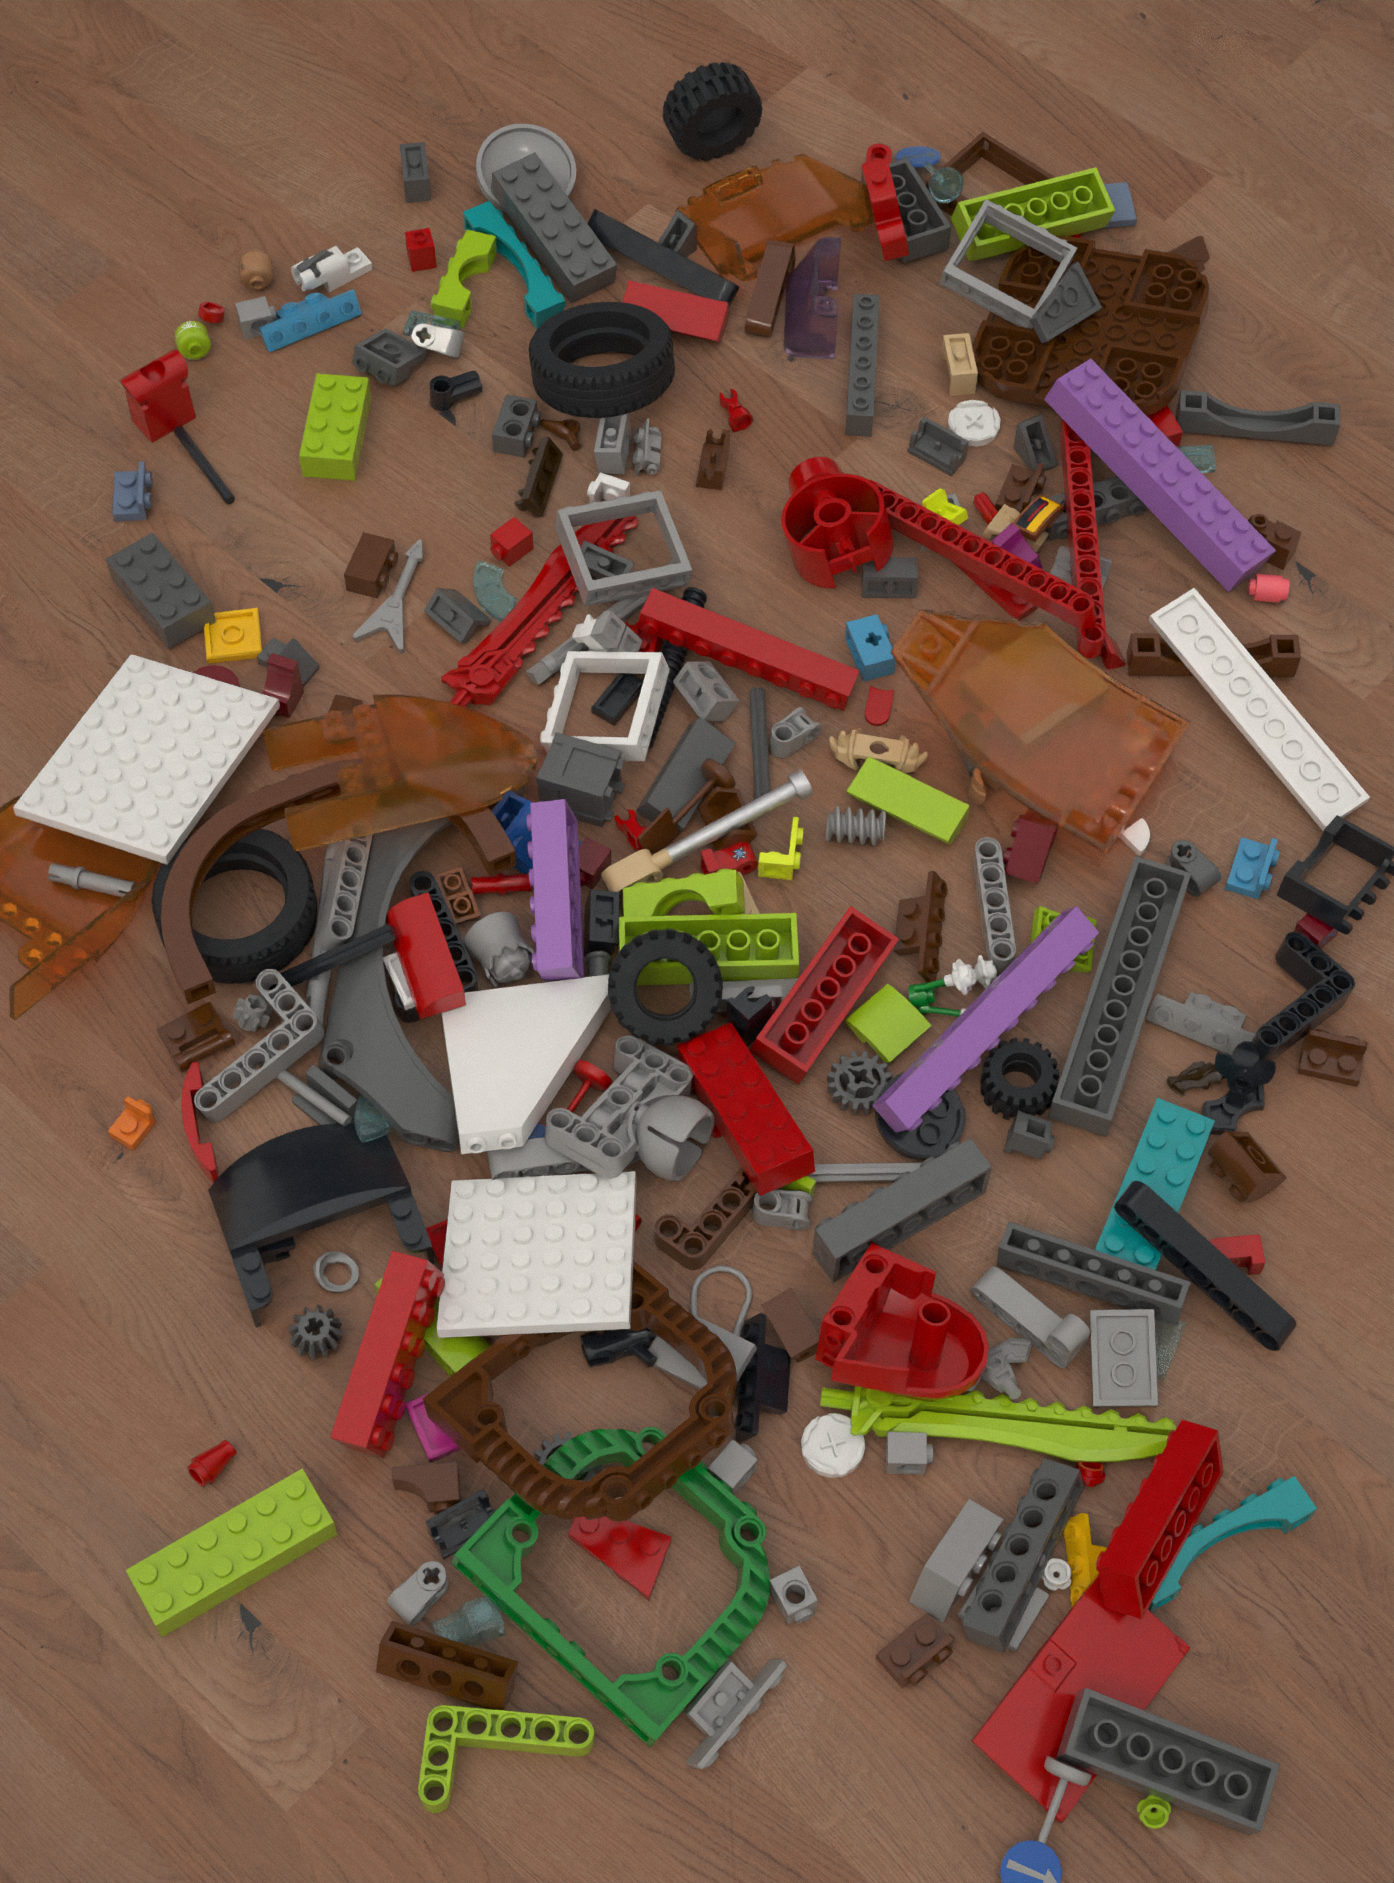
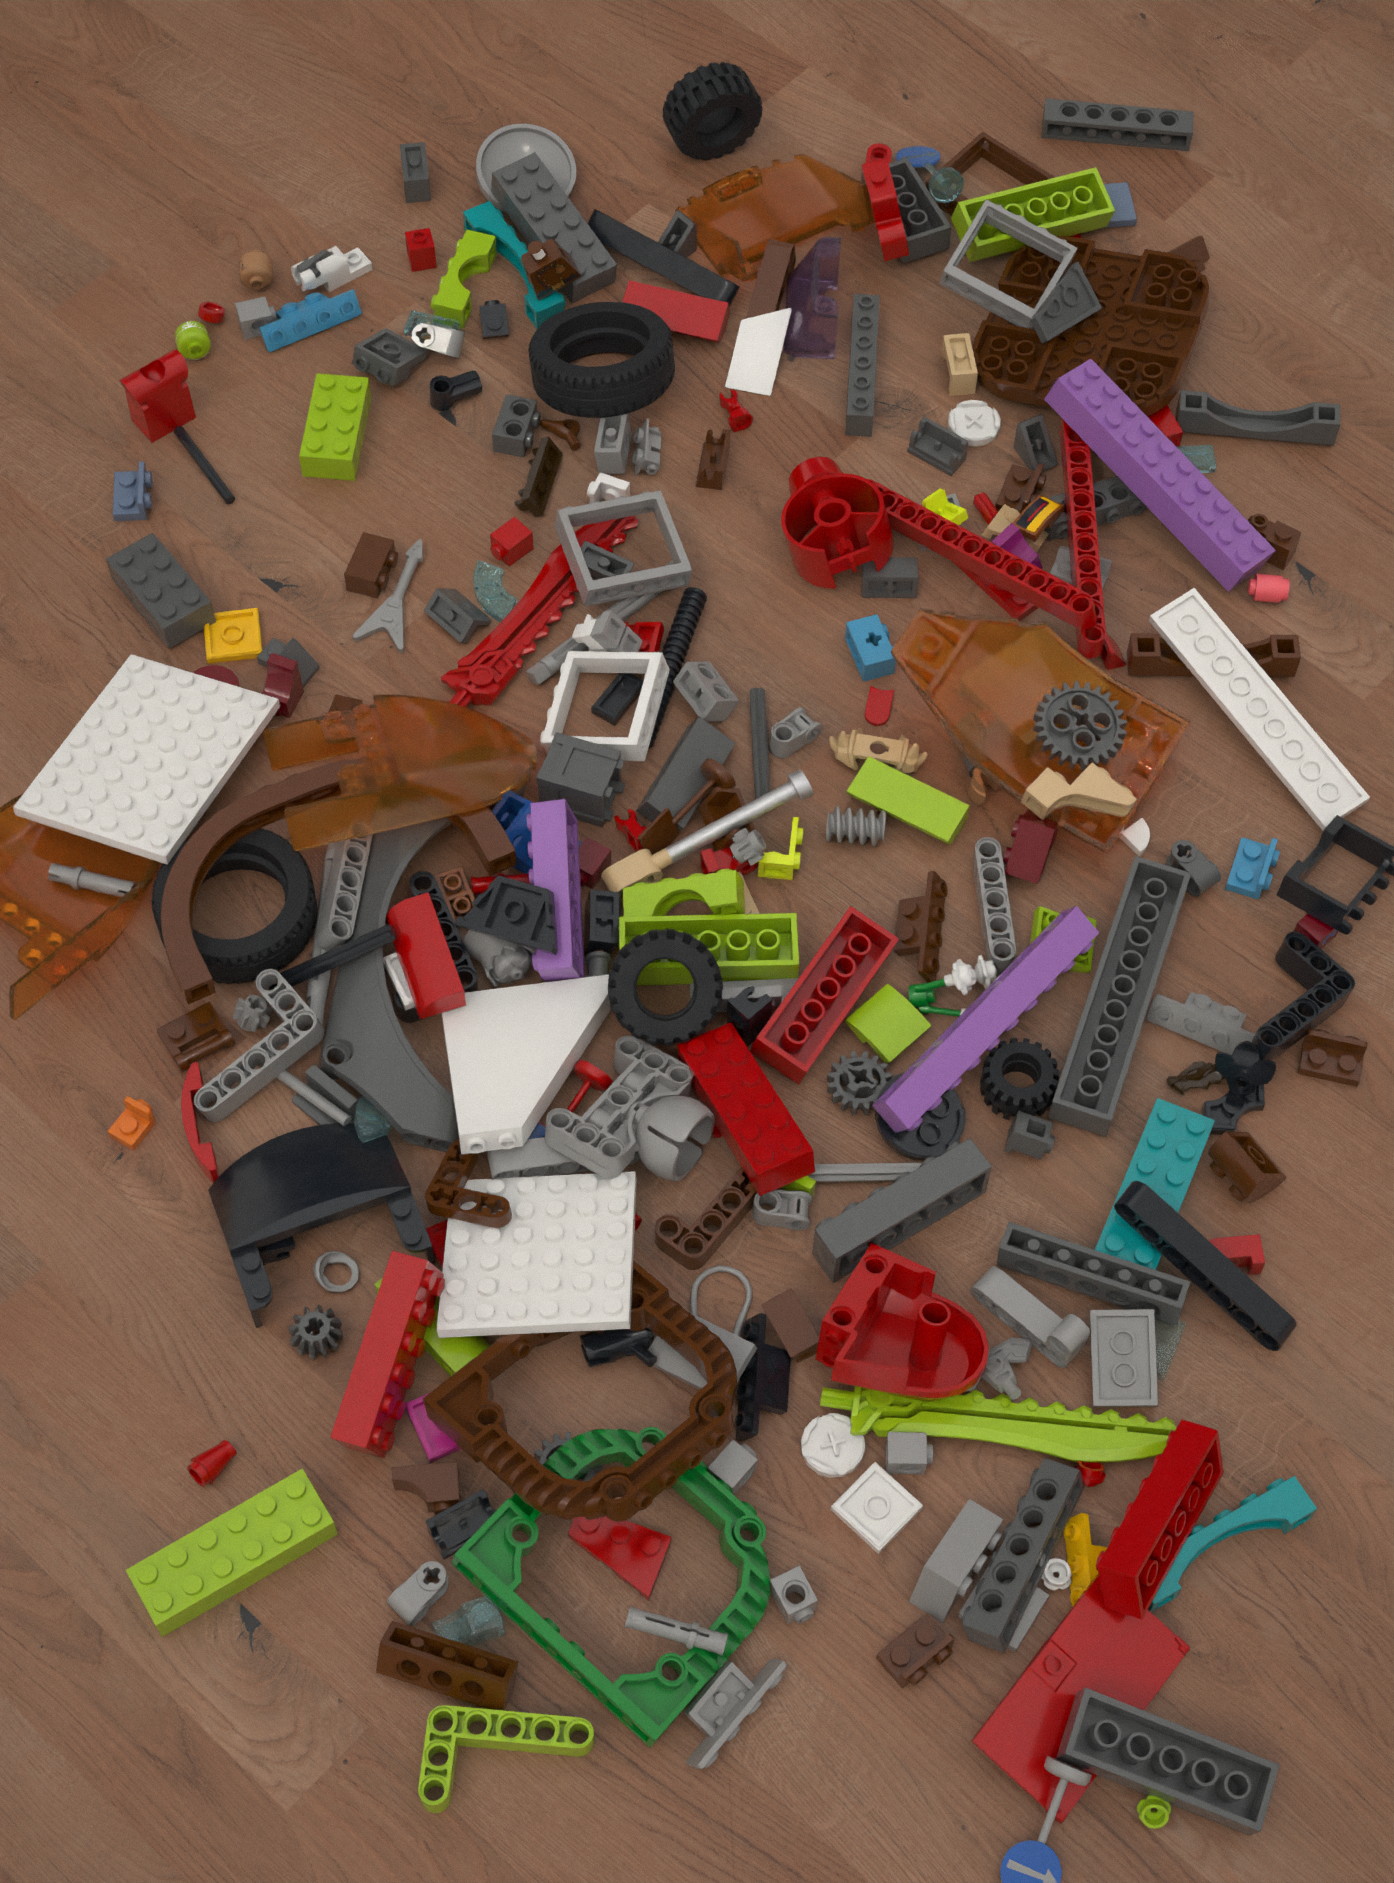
red brick [637,588,860,711] -> none
none -> reddish brown beam [425,1139,512,1228]
none -> black wing [454,875,558,955]
none -> black bracket [480,300,509,339]
none -> reddish brown torso [521,239,581,300]
none -> light grey pin [625,1606,728,1656]
none -> white sticker [725,308,791,396]
none -> light grey gear [730,828,766,866]
none -> white tile [831,1462,923,1554]
none -> tan arch [1021,763,1137,820]
none -> dark grey gear [1033,681,1127,771]
none -> dark grey brick [1041,98,1194,151]

